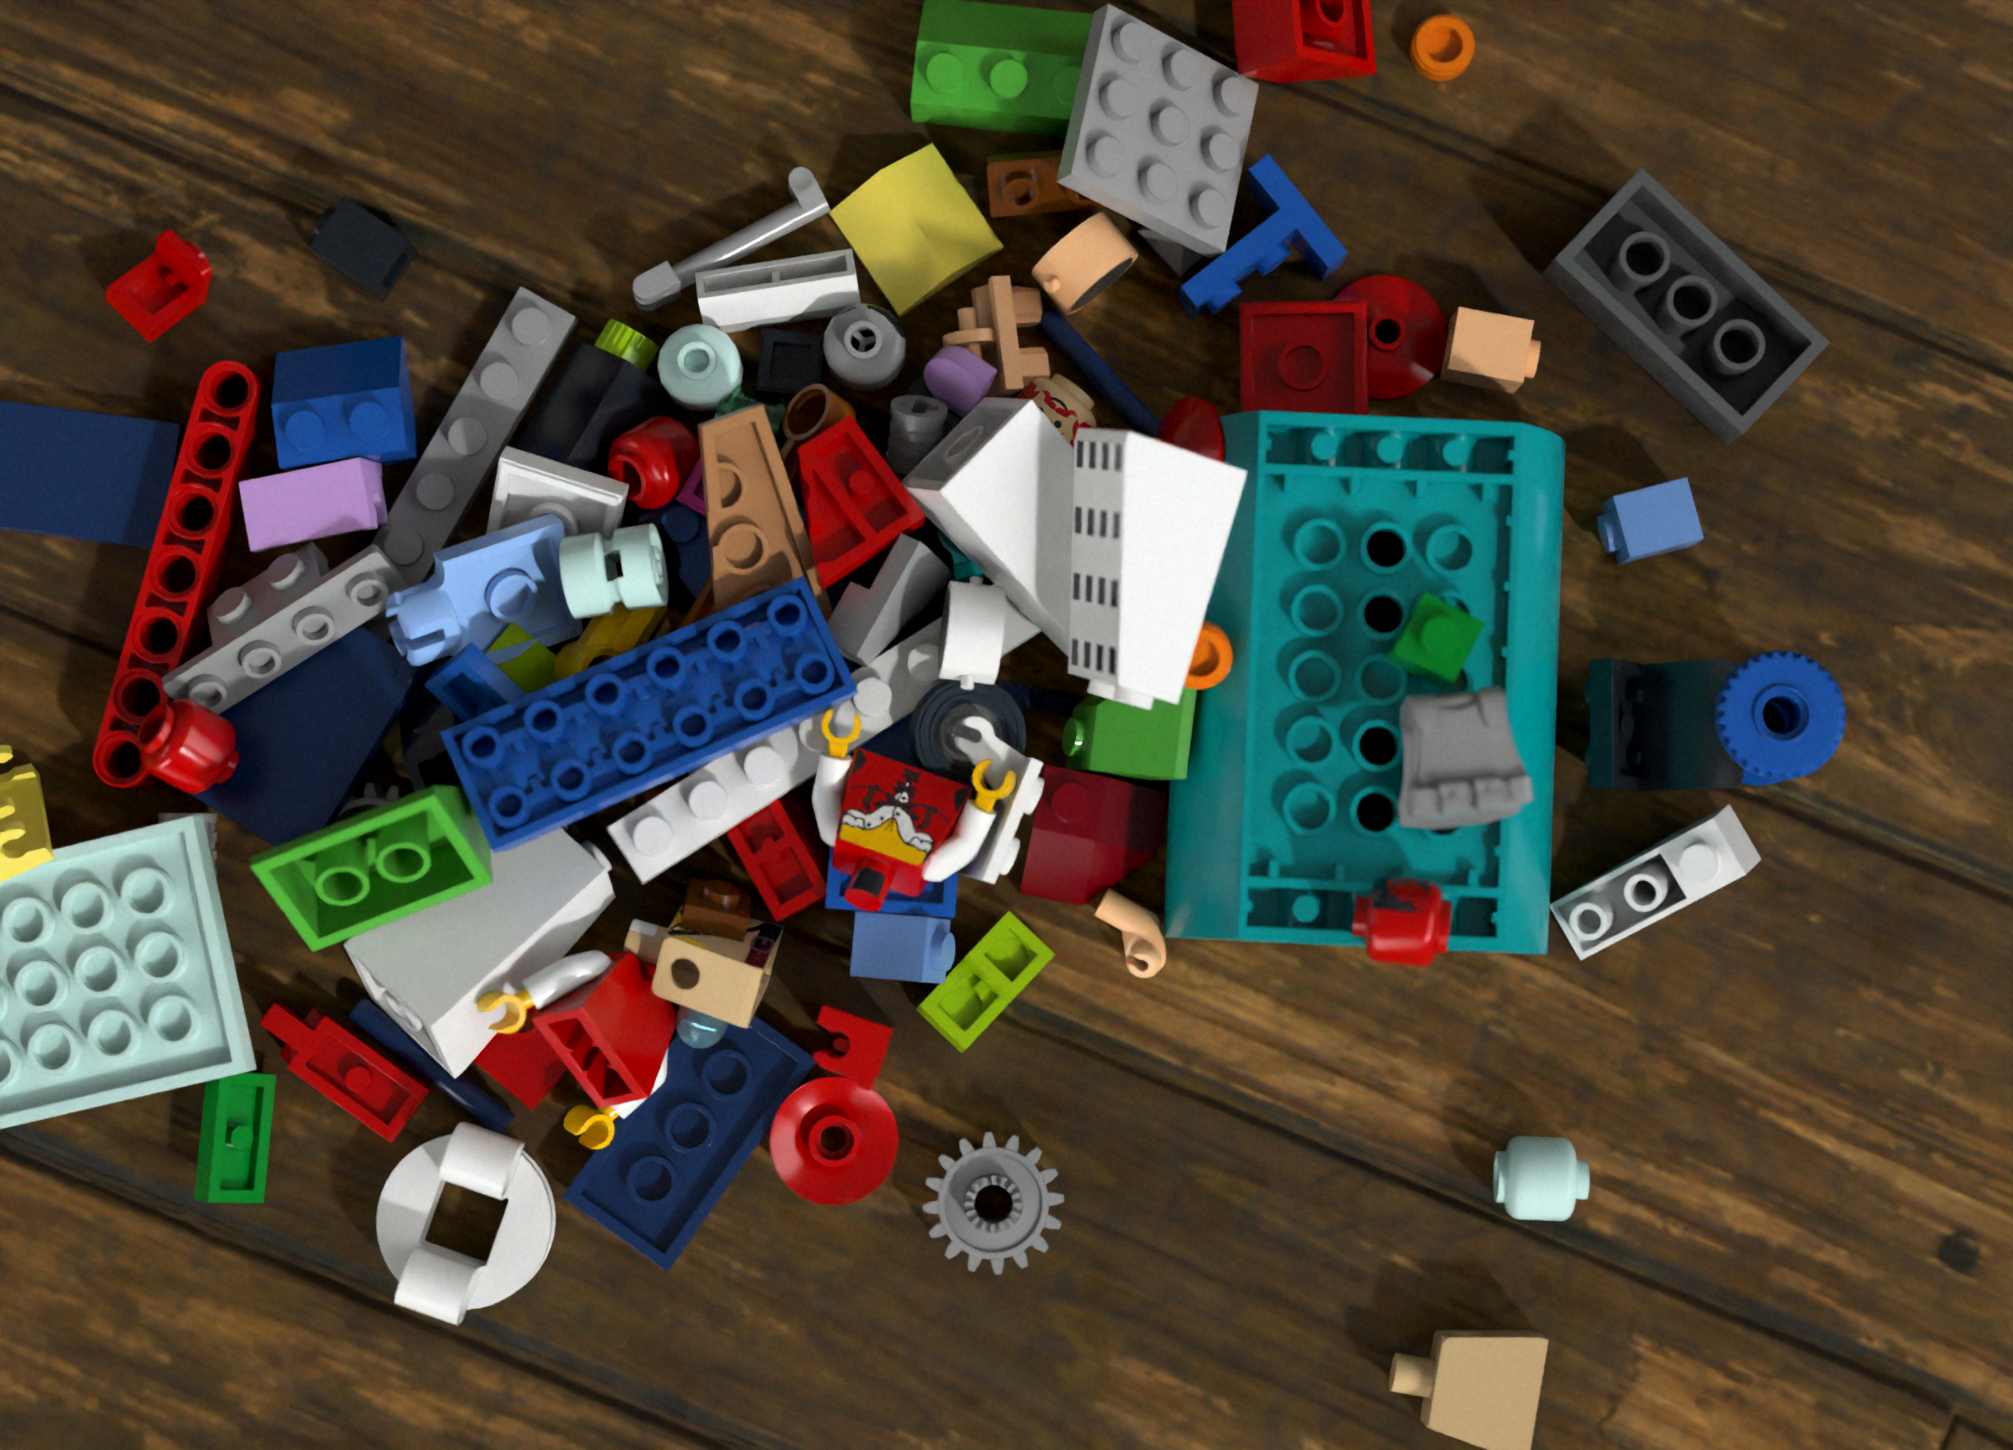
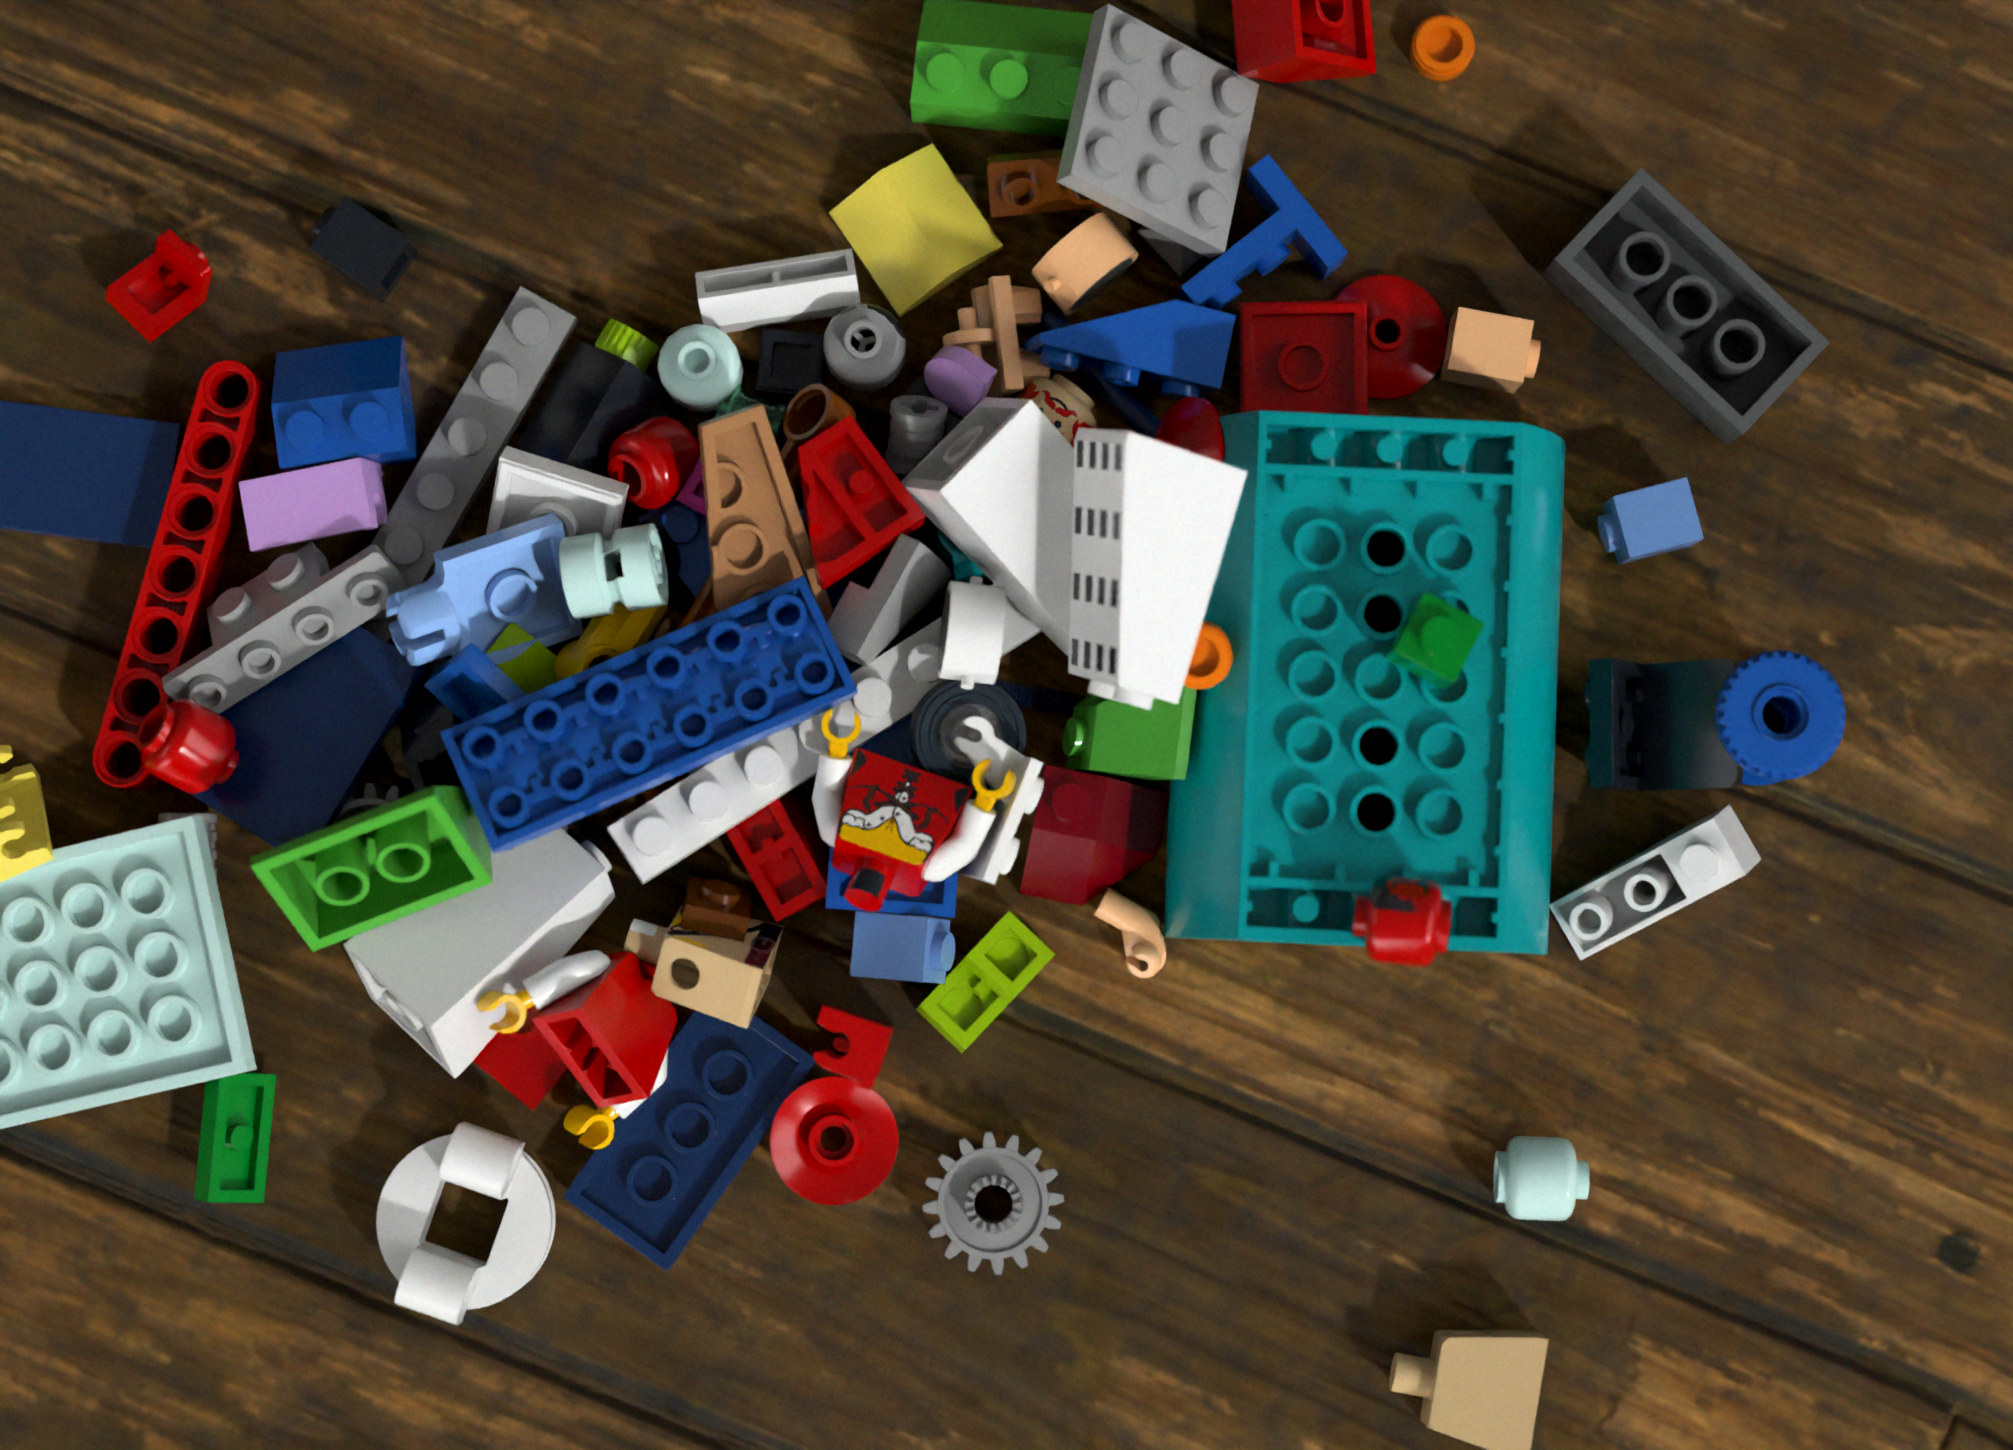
red hinge [259,1001,433,1143] -> none
dark blue bar [349,998,515,1134] -> none
light grey hinge [633,167,830,313] -> none
clear light blue hinge [676,1005,729,1048] -> none
light grey piece [1397,685,1534,830] -> none
none -> blue slope [1023,299,1236,401]

